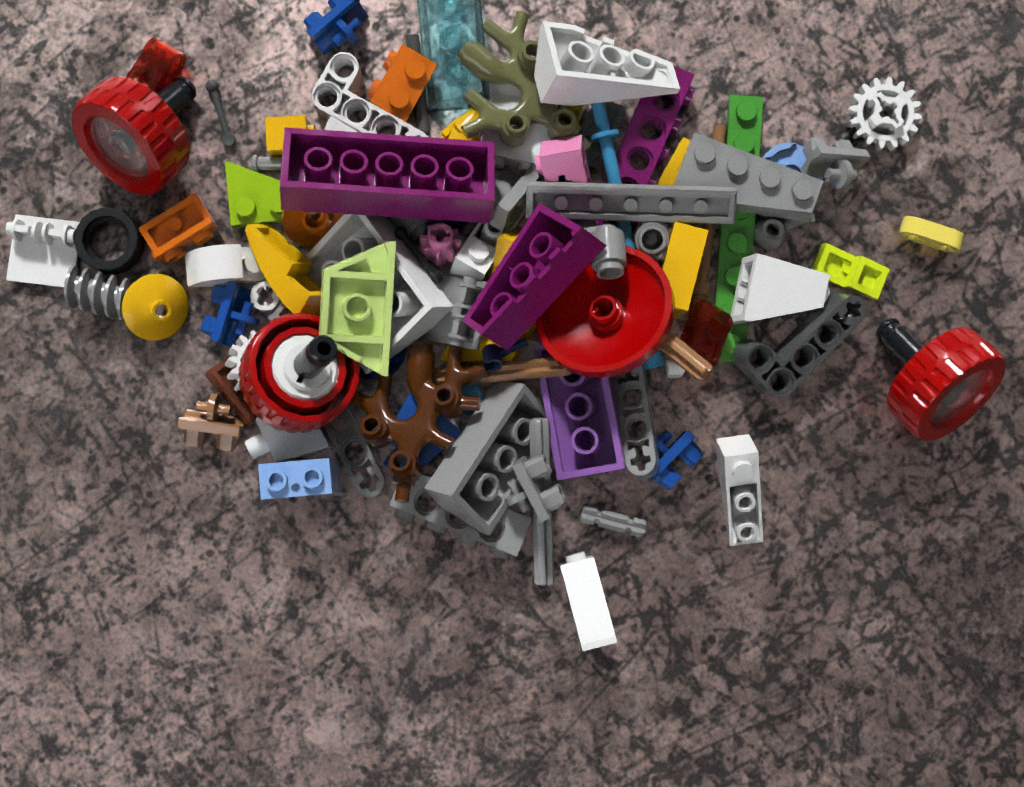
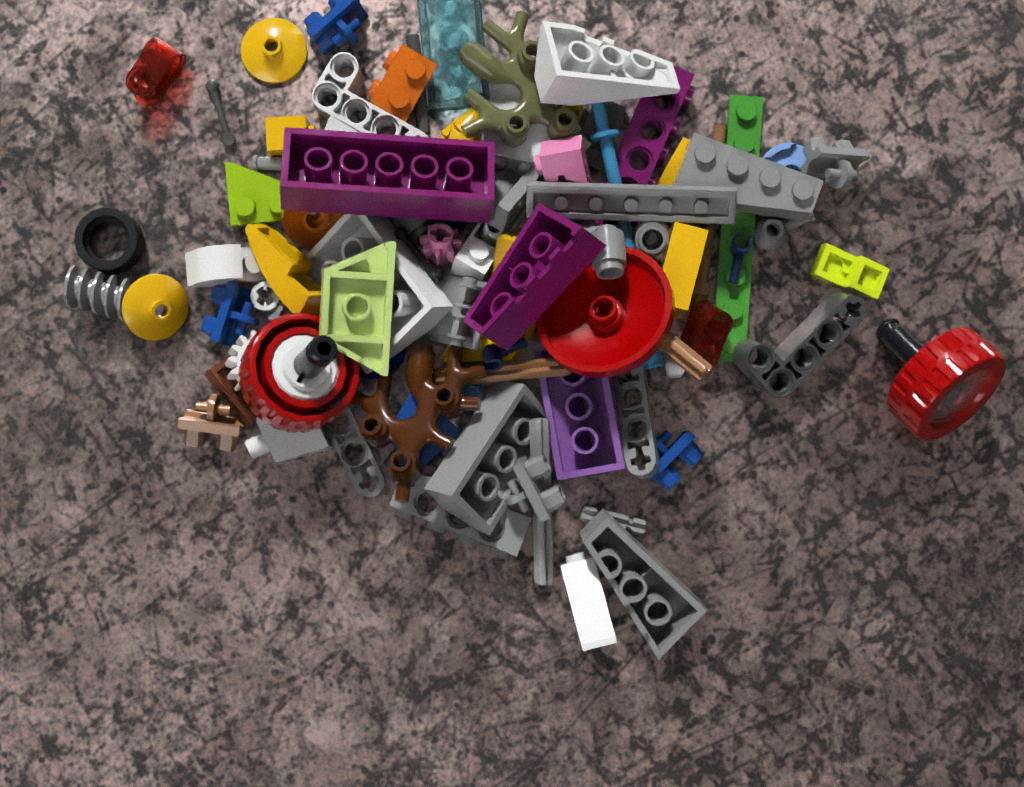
white hinge [5,214,80,287] -> none
red wheel [71,76,196,195] -> none
orange bracket [138,193,219,264] -> none
light blue window [258,458,342,500] -> none
white slope [716,434,763,546] -> none
white slope [729,253,830,325] -> none
white gear [846,77,922,152] -> none
light yellow beam [898,216,965,253] -> none
none -> yellow dish [241,18,307,84]
none -> light grey wedge [579,508,707,660]
none -> dark blue hand [729,234,753,284]

